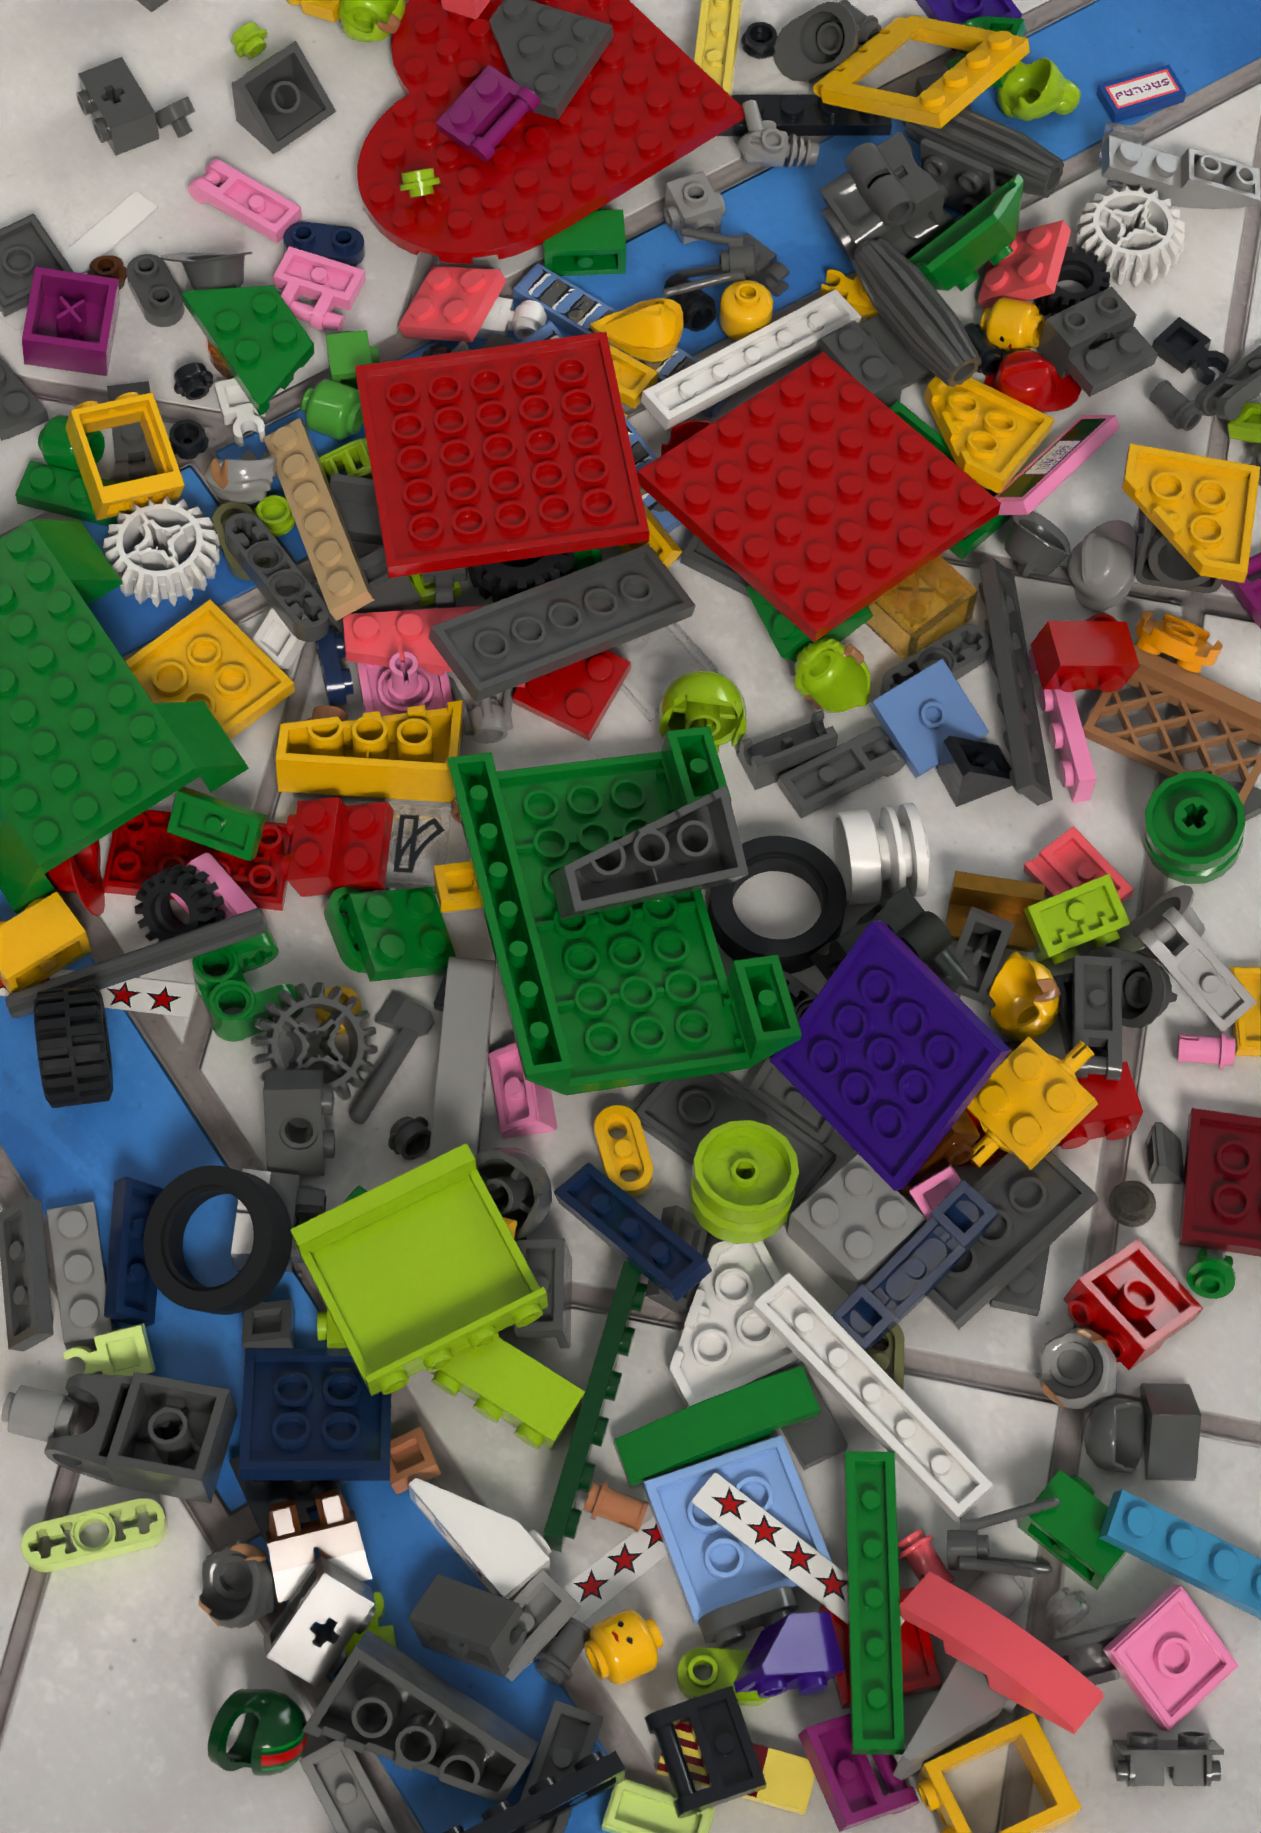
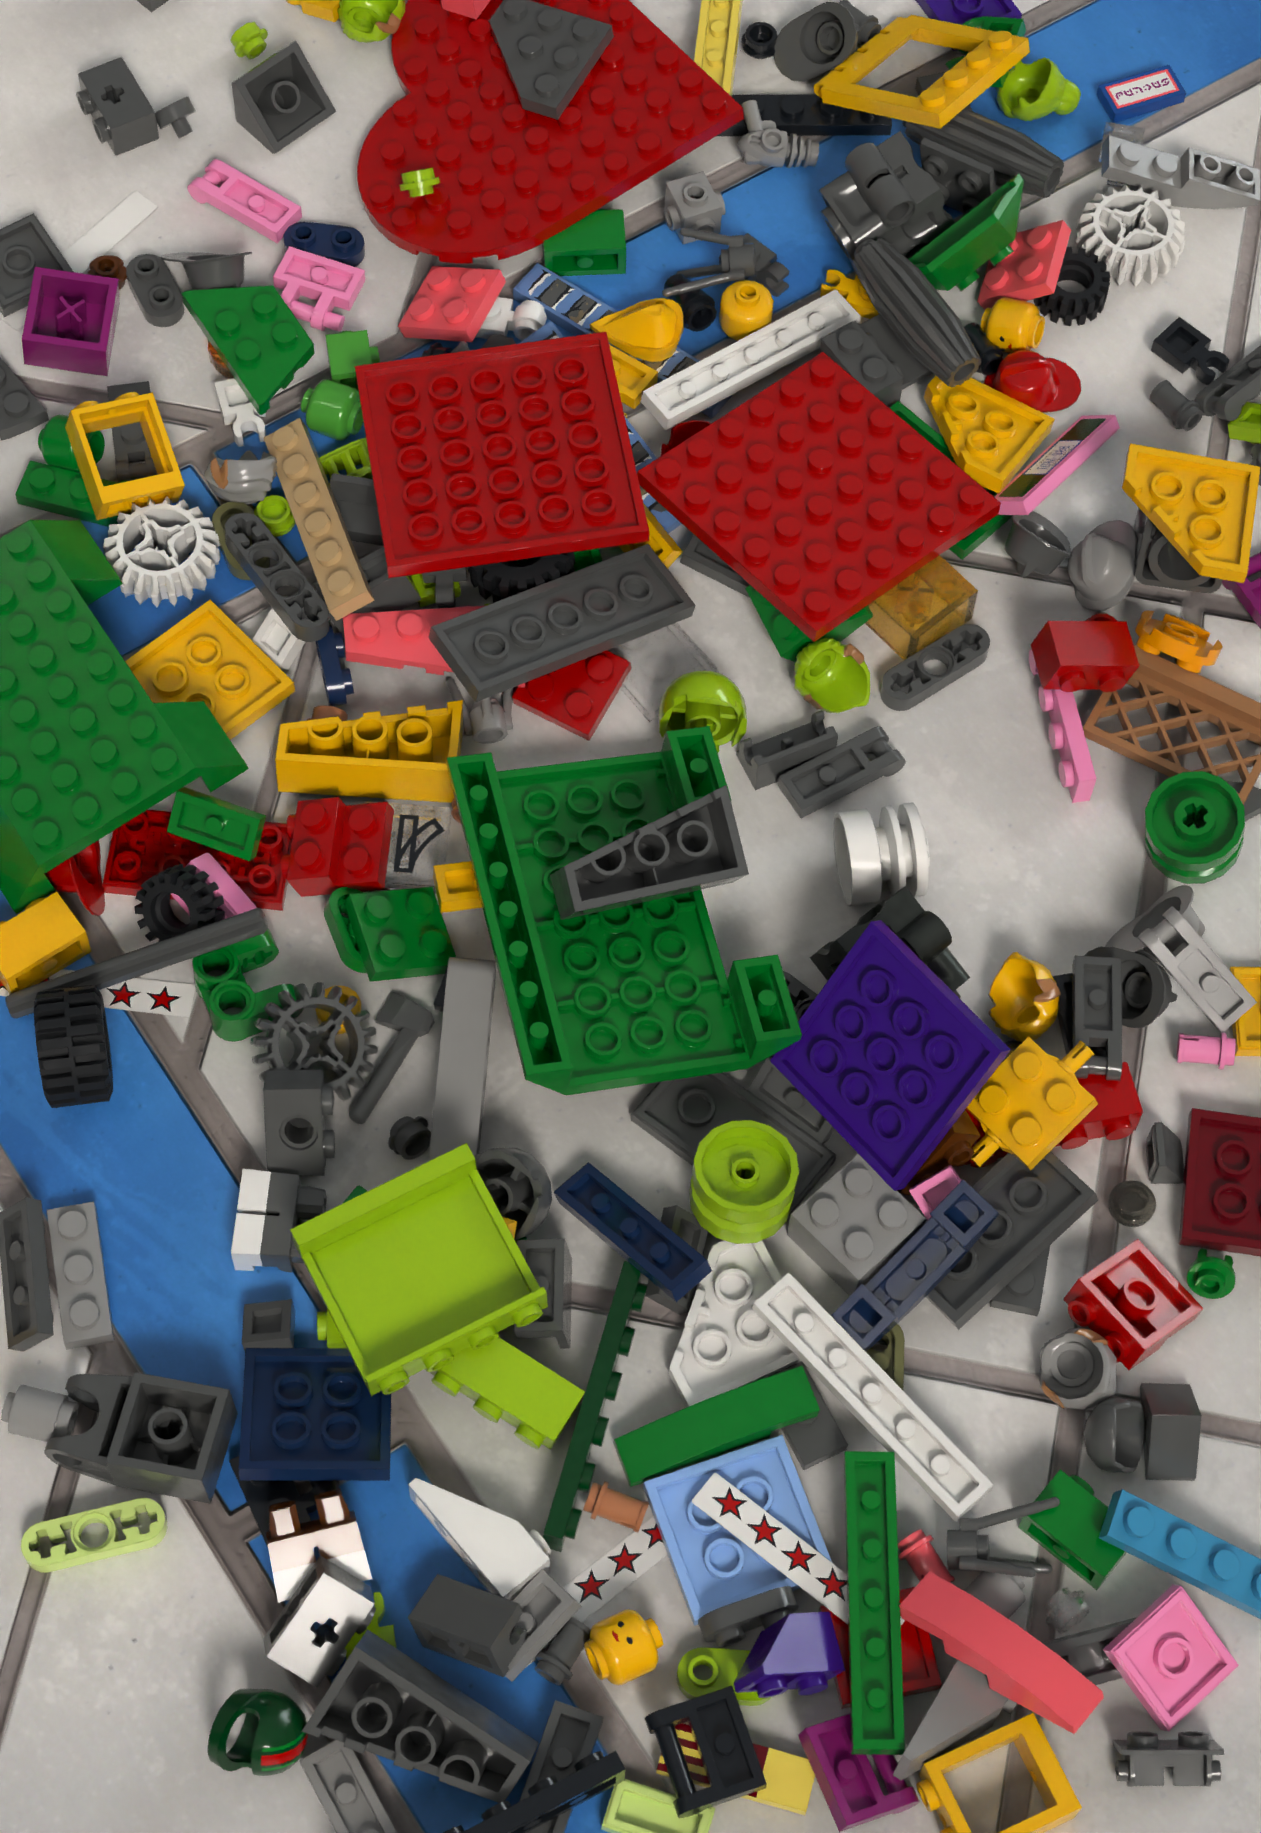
yellowish green plate [63,1323,156,1376] -> none
dark blue plate [104,1176,164,1327] -> none
black tyre [143,1165,292,1315] -> none
black plate [169,420,209,460] -> none
black plate [174,363,213,400] -> none
dark grey hair [198,1540,275,1629] -> none
bright pink plate [356,652,453,716] -> none
nougat plate [390,1427,441,1495] -> none
magenta plate [436,65,541,163] -> none
bright pink slope [488,1041,557,1139] -> none
yellow plate [594,1105,653,1198] -> none
black tyre [708,836,846,974] -> none
medium blue plate [868,658,989,779] -> none
black slope [937,736,1012,807] -> none
pearl gold panel [946,871,1045,952] -> none
dark grey slope [953,907,1015,1004] -> none
dark grey plate [978,559,1053,806] -> none
coral plate [1023,826,1134,904] -> none
lime bracket [1023,874,1130,966] -> none
dark grey brick [1037,287,1158,397] -> none

